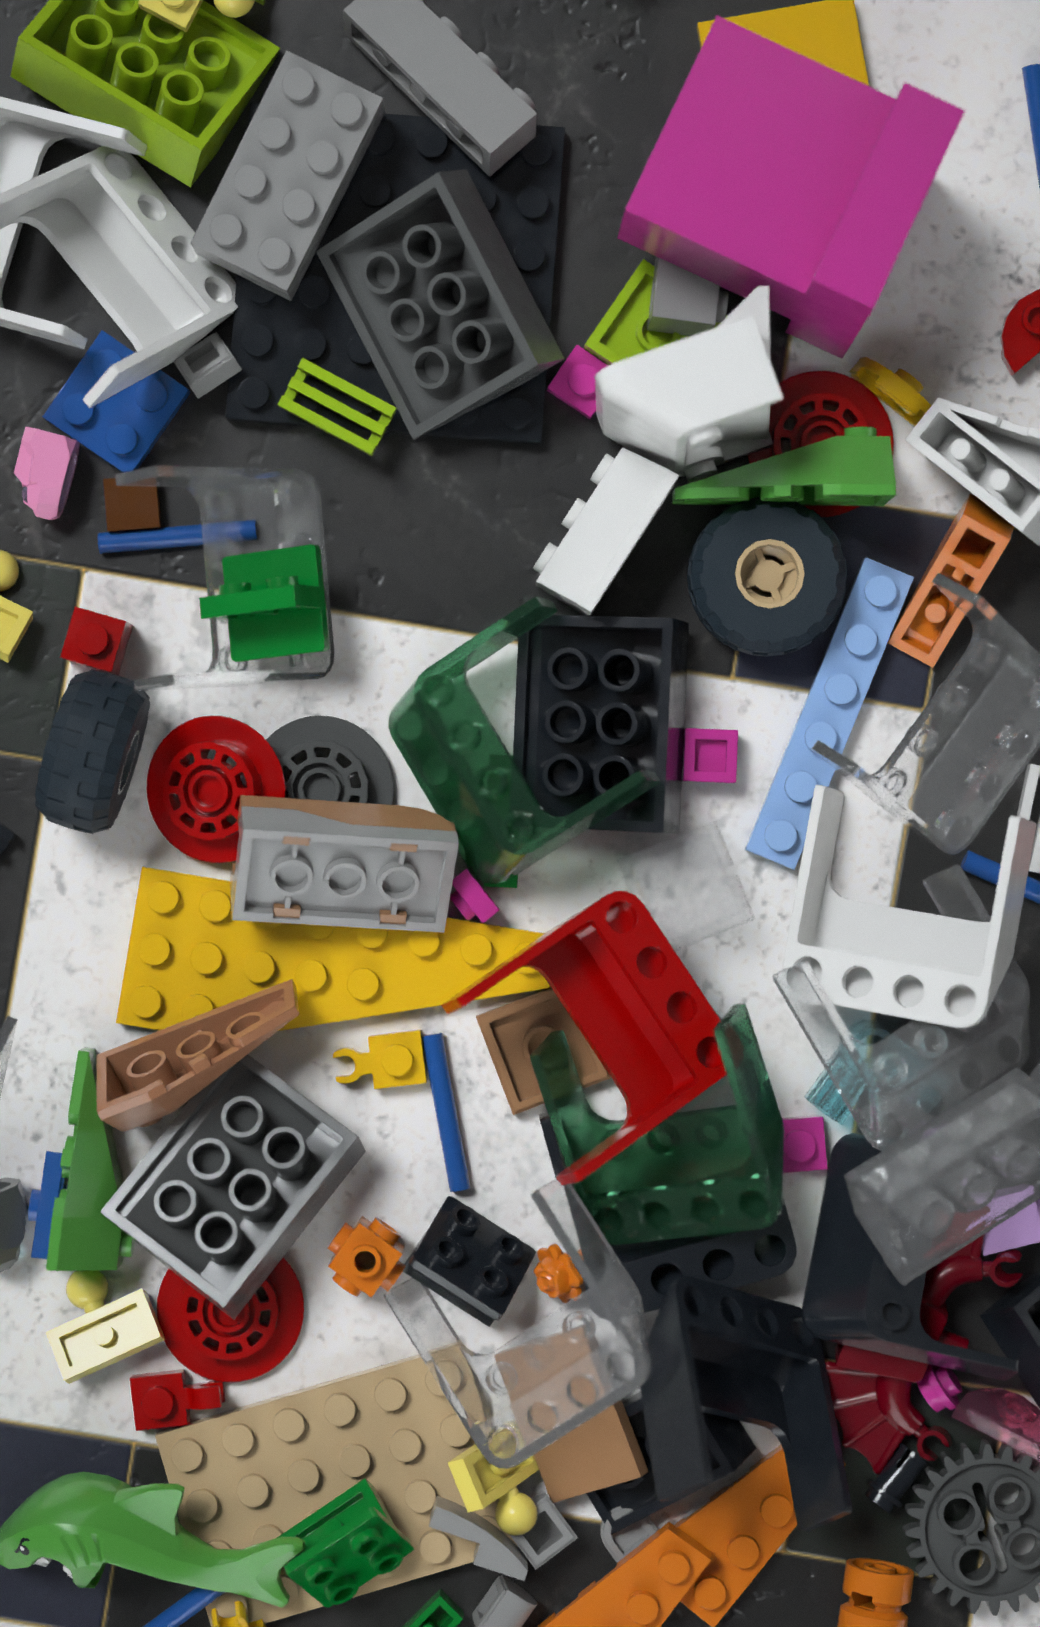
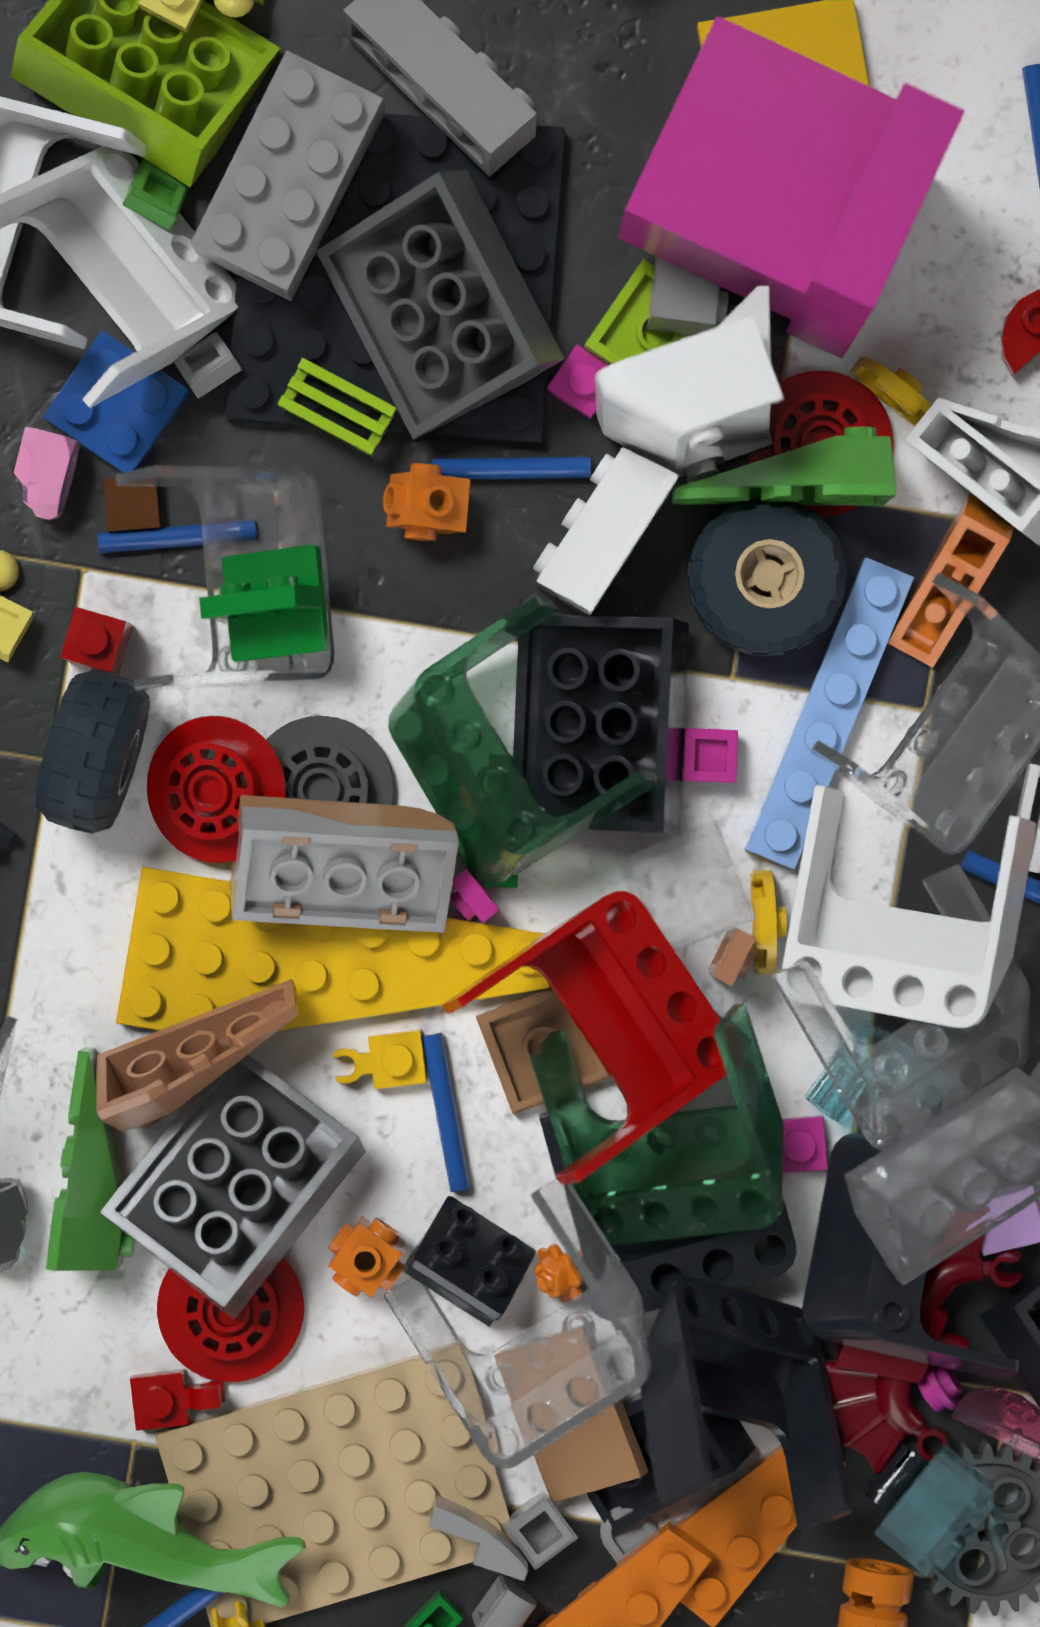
blue plate [28,1151,67,1259] -> none
plate [46,1270,166,1384] -> none
green bracket [277,1478,414,1608] -> none
light yellow plate [448,1419,539,1536] -> none
none -> bright green tile [122,160,189,230]
none -> orange brick [383,463,470,541]
none -> blue bar [432,457,591,479]
none -> nougat plate [708,927,757,986]
none -> yellow plate [750,869,787,975]
none -> clear light blue brick [874,1444,995,1576]

